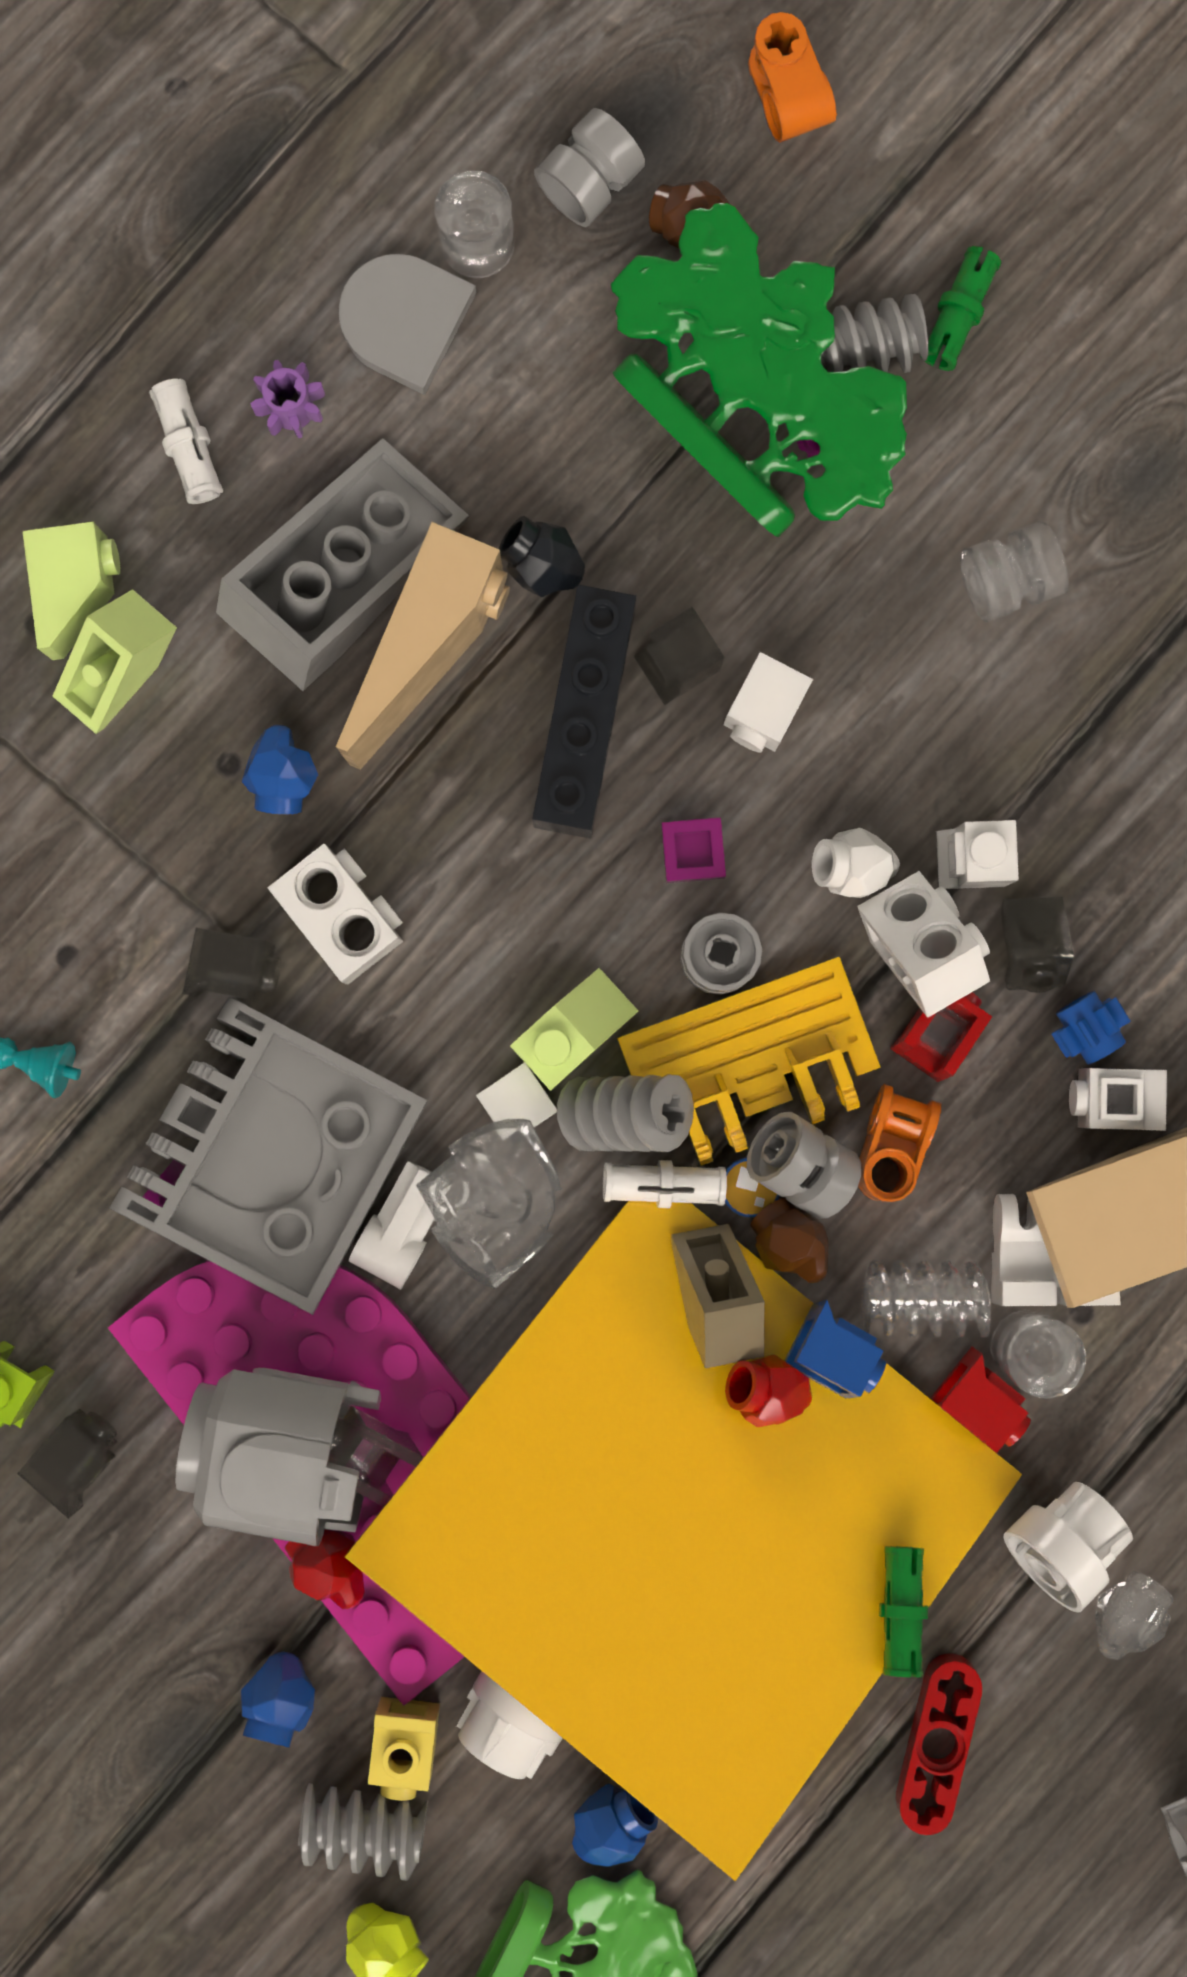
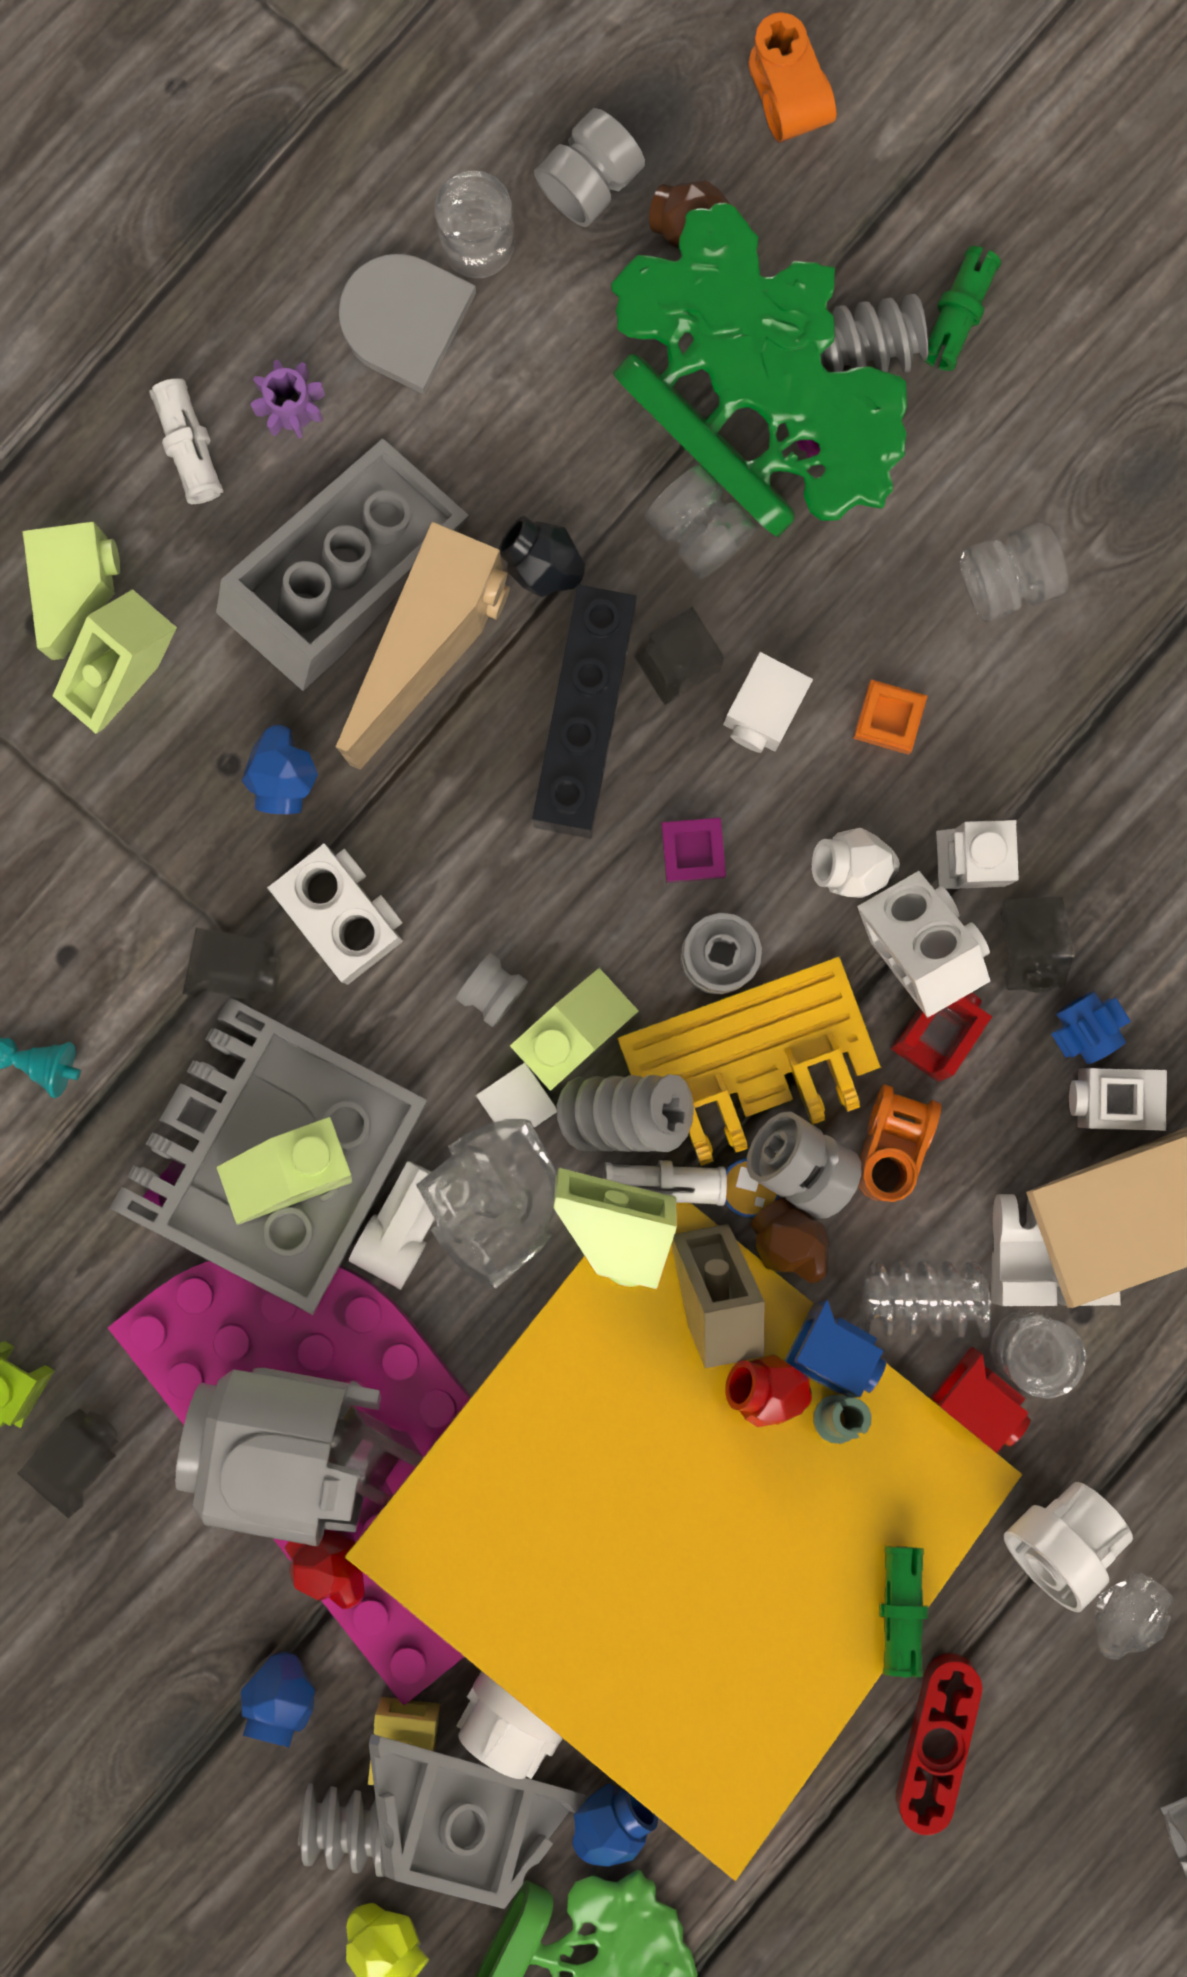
none -> yellowish green slope [216,1117,352,1225]
none -> light grey wing [369,1734,586,1909]
none -> light grey wheel [455,952,528,1028]
none -> yellowish green slope [553,1168,677,1289]
none -> clear wheel [645,465,756,580]
none -> sand green pin [813,1395,871,1444]
none -> orange tile [853,679,928,755]

